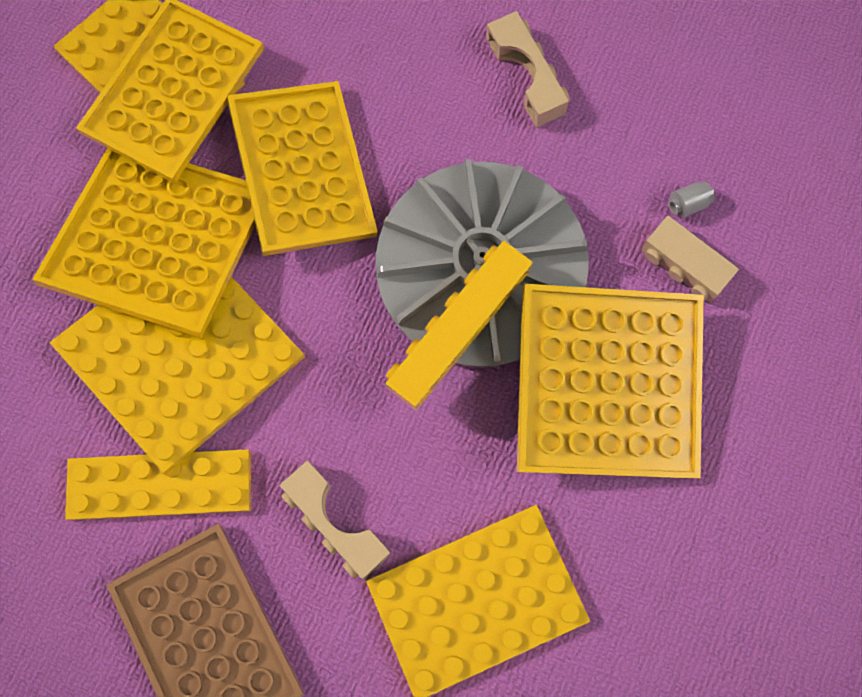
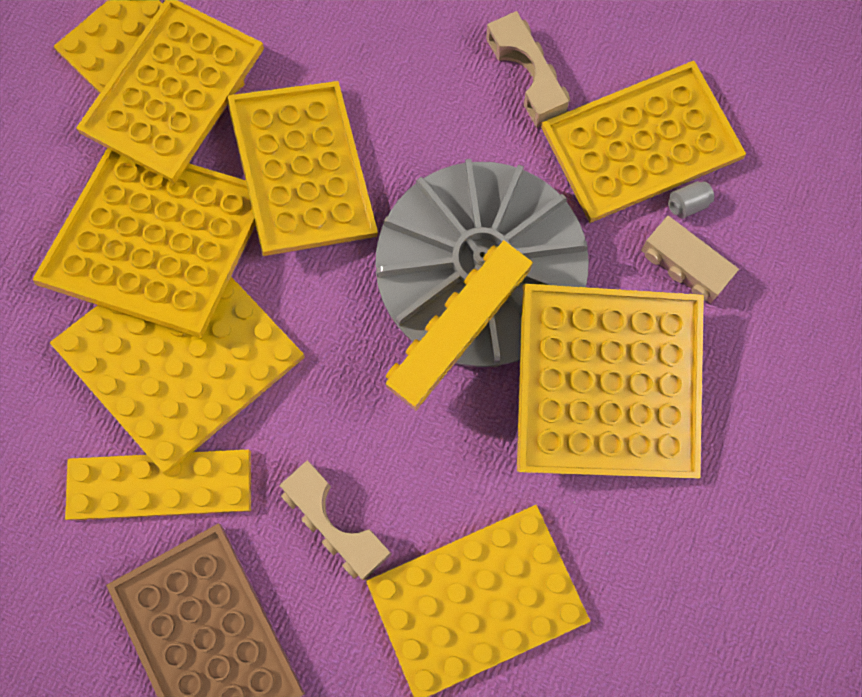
none -> yellow plate [541,60,746,223]

